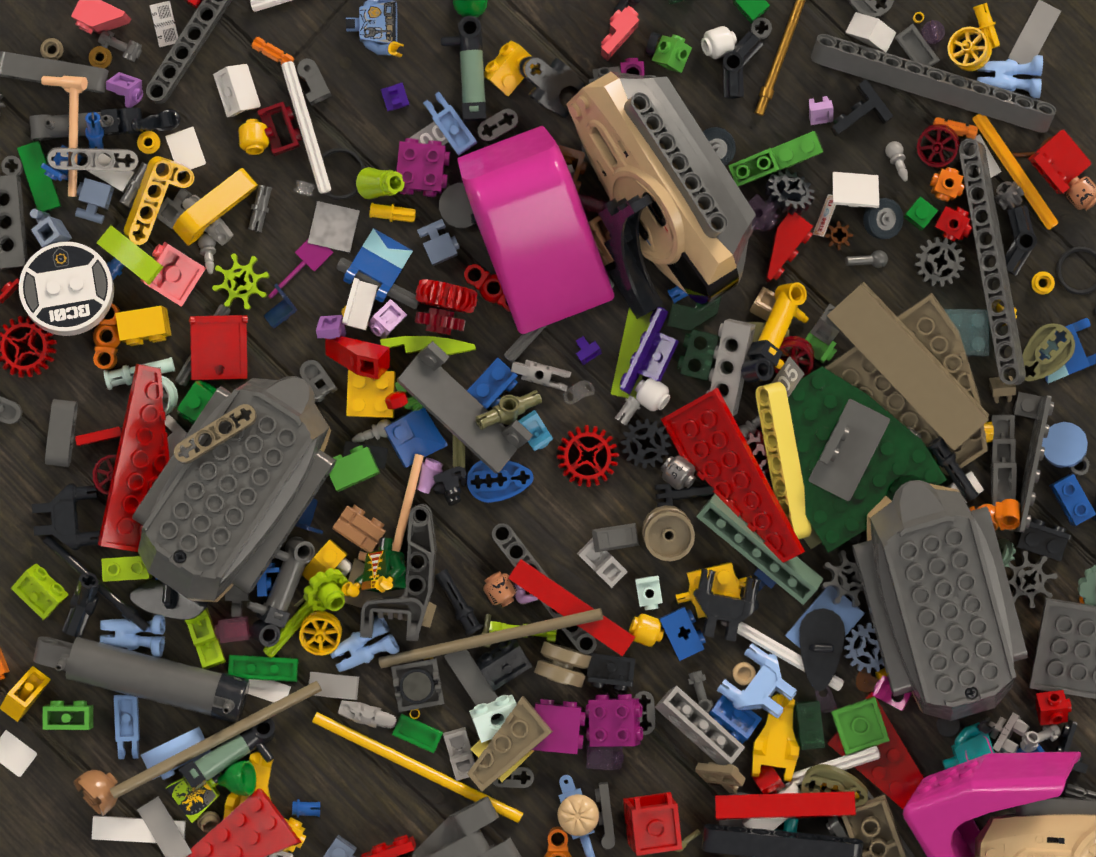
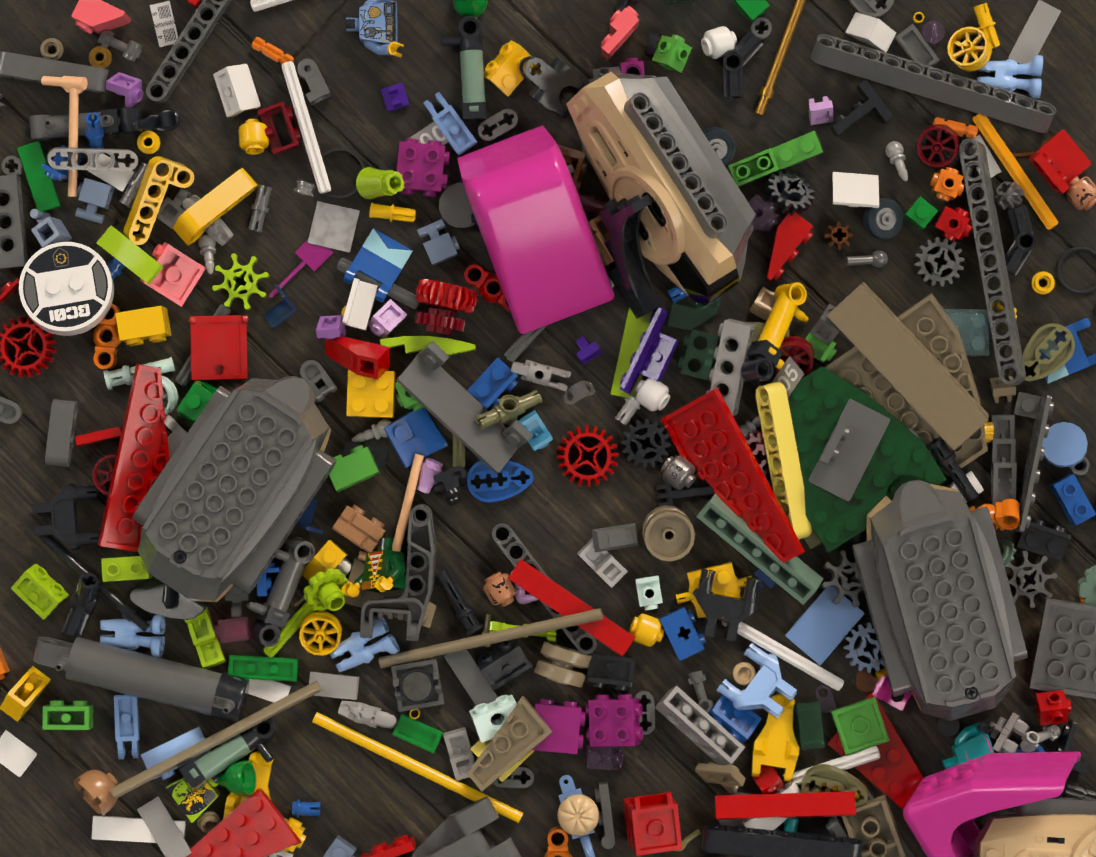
white sticker [165,127,206,173] -> none
dark tan beam [174,404,257,464] -> none
red tile [385,391,408,410] -> none
black shield [799,608,845,691] -> none
white sticker [813,194,836,237] -> none

